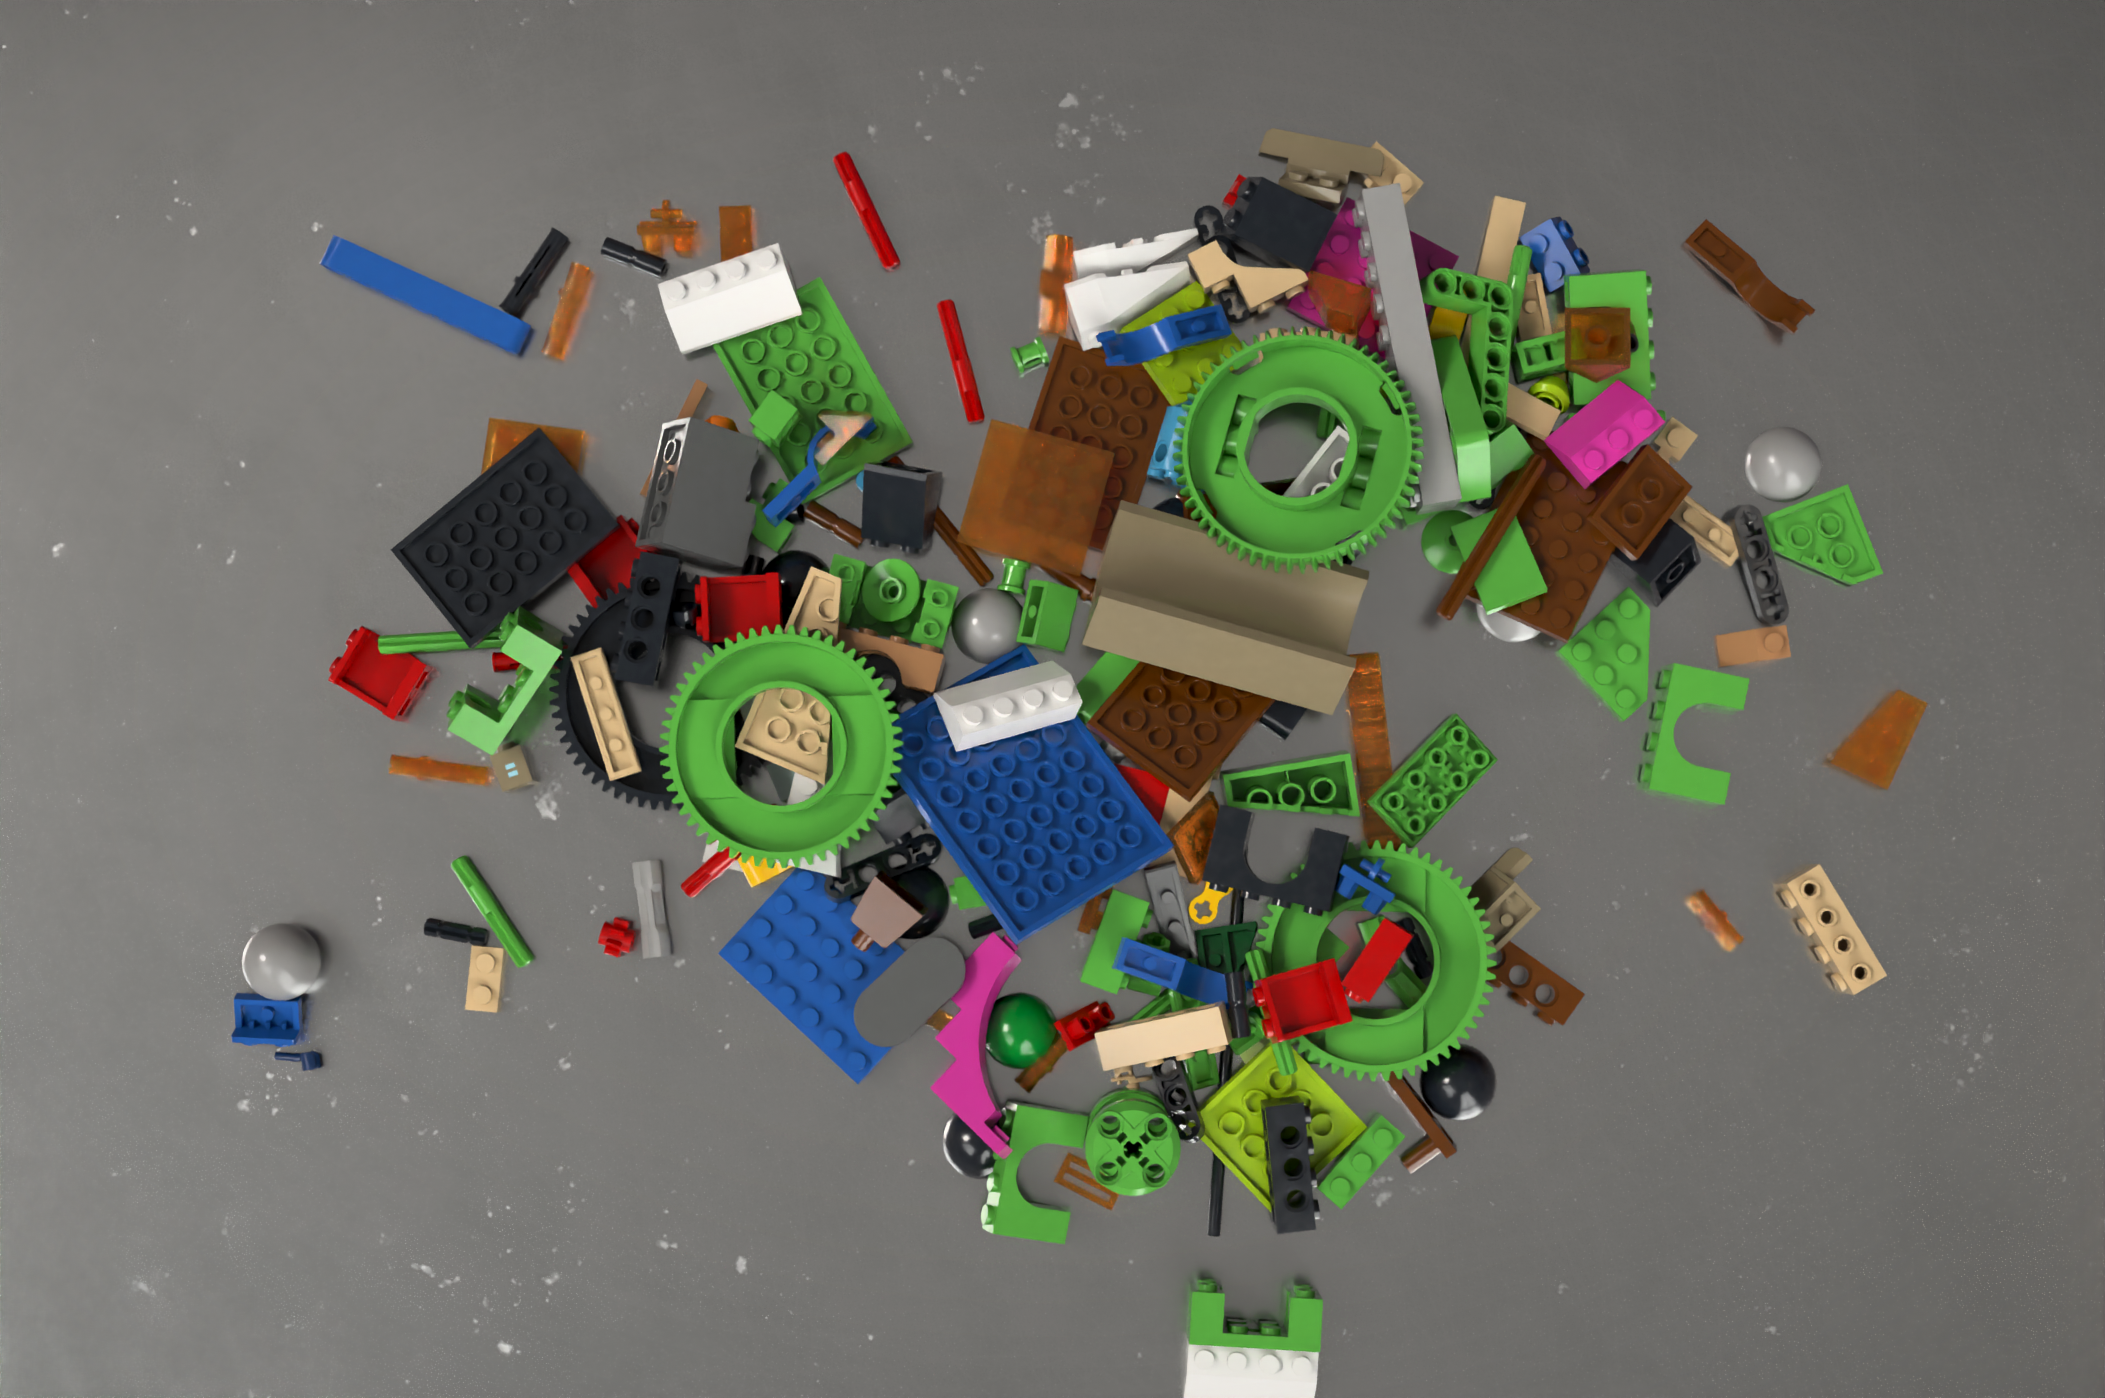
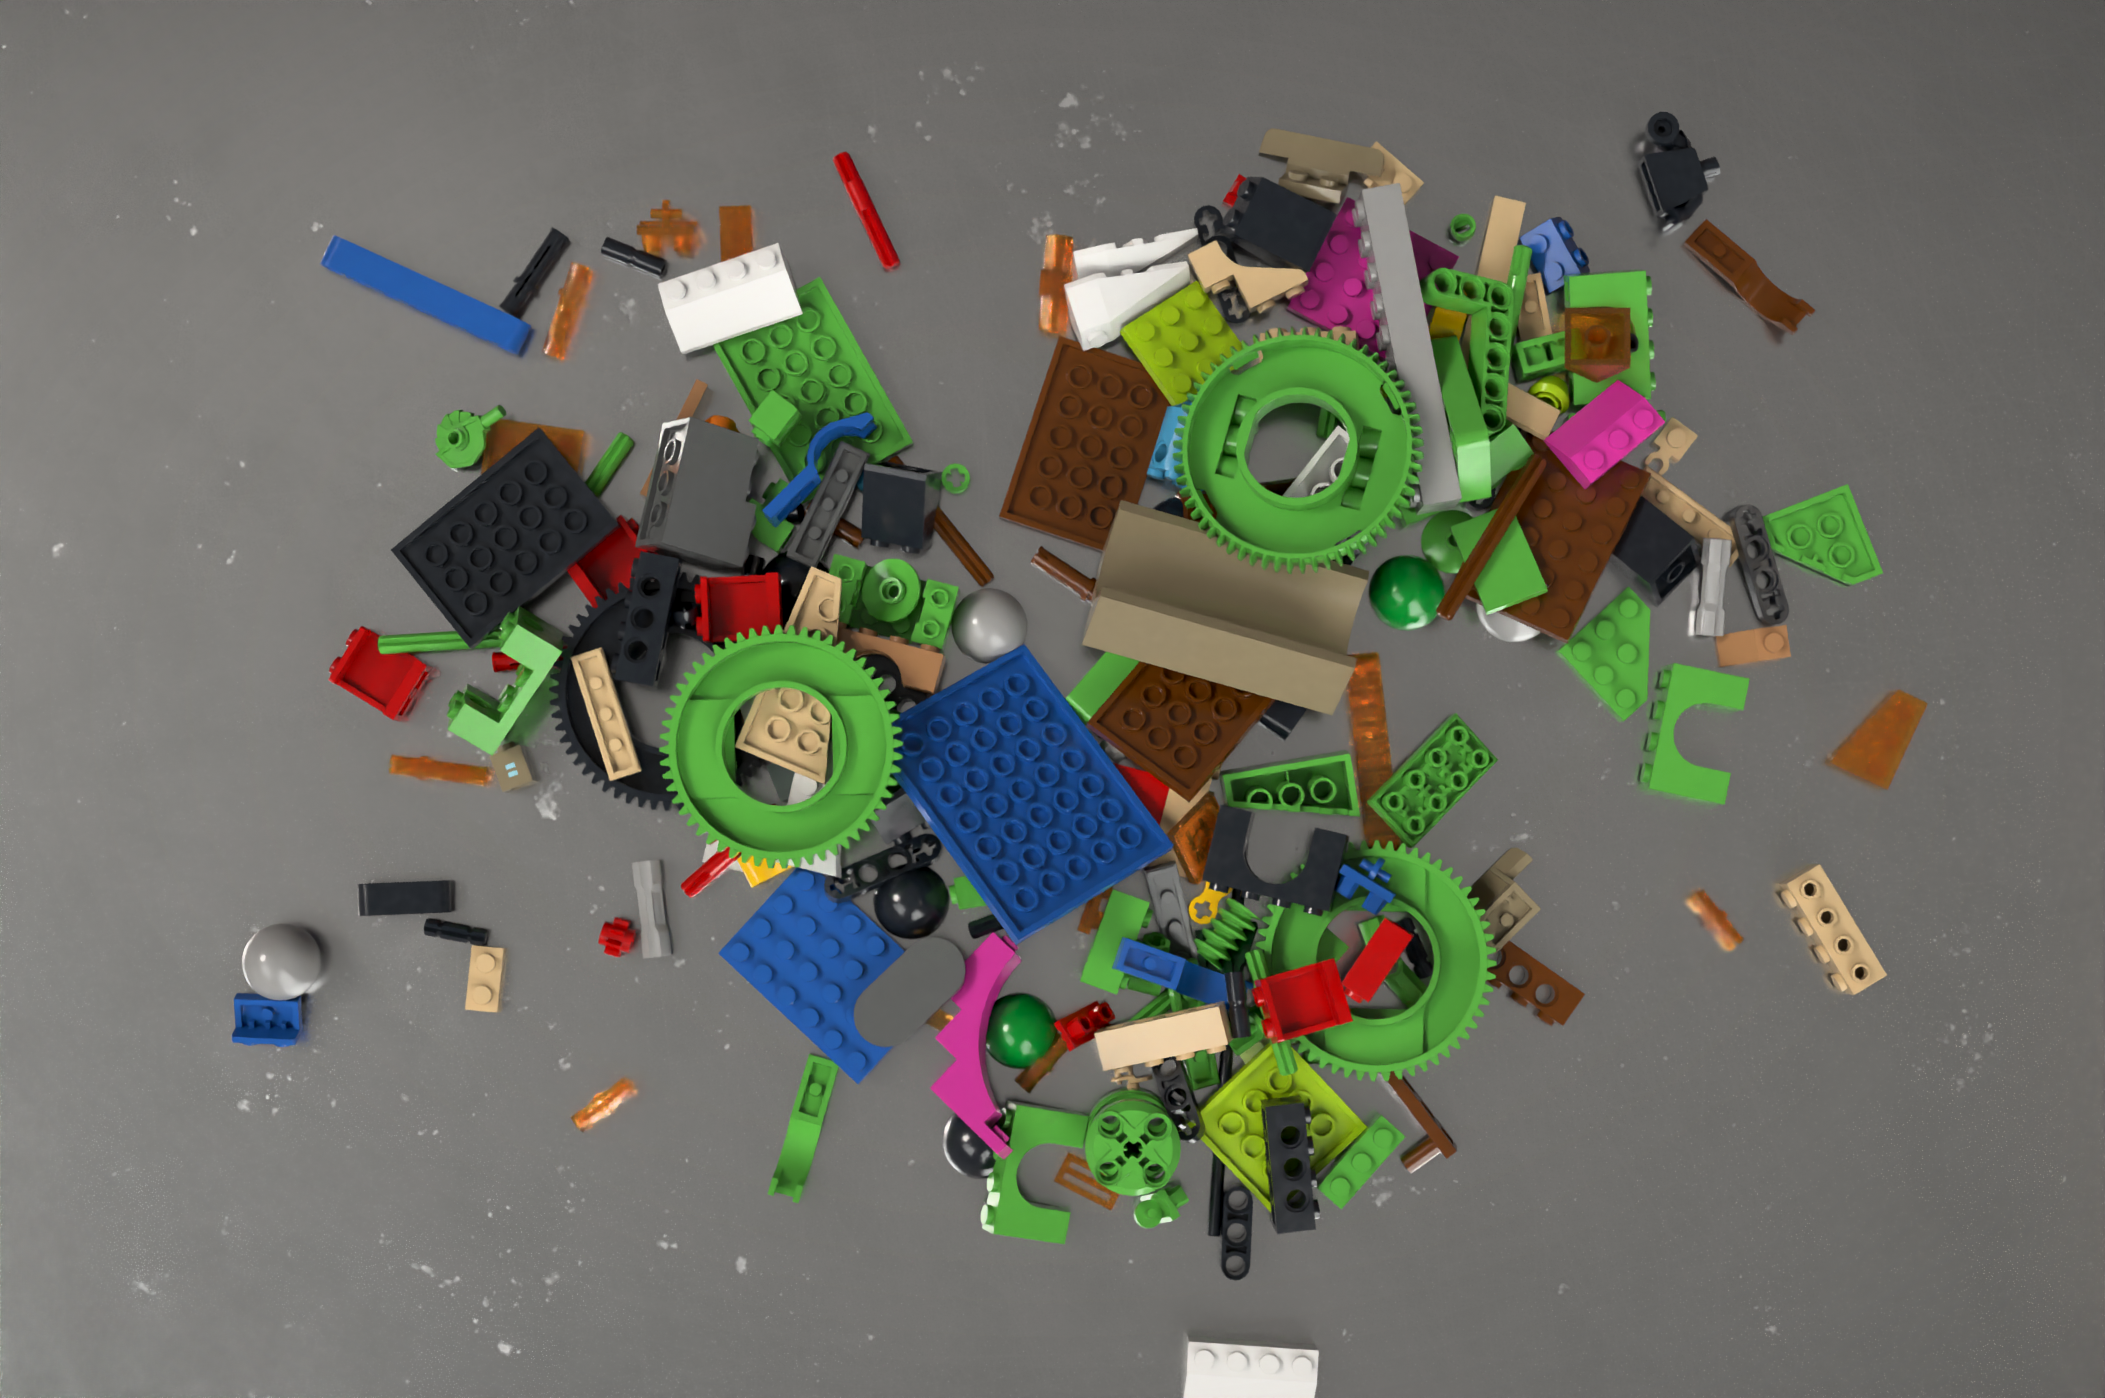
dark blue hand [274,1051,321,1071] -> none
bright green axle [451,855,533,968] -> none
clear orange slope [814,411,873,466] -> none
torso [850,870,929,952] -> none
white slope [933,660,1082,752] -> none
red axle [937,299,985,423] -> none
clear orange plate [957,419,1115,577] -> none
bright green bush [997,558,1031,595] -> none
bright green bush [1010,336,1049,374] -> none
bright green brick [1016,579,1079,652] -> none
blue piece [1096,304,1232,366] -> none
bright green plate [1187,1278,1323,1352] -> none
clear orange slope [1308,271,1371,337] -> none
black piece [1420,1044,1497,1121] -> none
reddish brown plate [1586,444,1693,561] -> none
light grey piece [1745,427,1822,503] -> none
none -> black beam [357,880,451,916]
none -> bright green piece [435,405,507,468]
none -> clear orange pin [571,1077,635,1133]
none -> bright green axle [585,432,634,497]
none -> bright green piece [767,1054,839,1204]
none -> dark grey tile [786,441,870,568]
none -> bright green bush [941,463,970,494]
none -> bright green hips [1134,1184,1189,1228]
none -> bright green piece [1194,898,1262,972]
none -> black beam [1219,1183,1253,1281]
none -> green piece [1368,555,1445,631]
none -> bright green hinge [1450,214,1476,242]
none -> black torso [1638,112,1720,231]
none -> light grey axle [1695,538,1732,636]

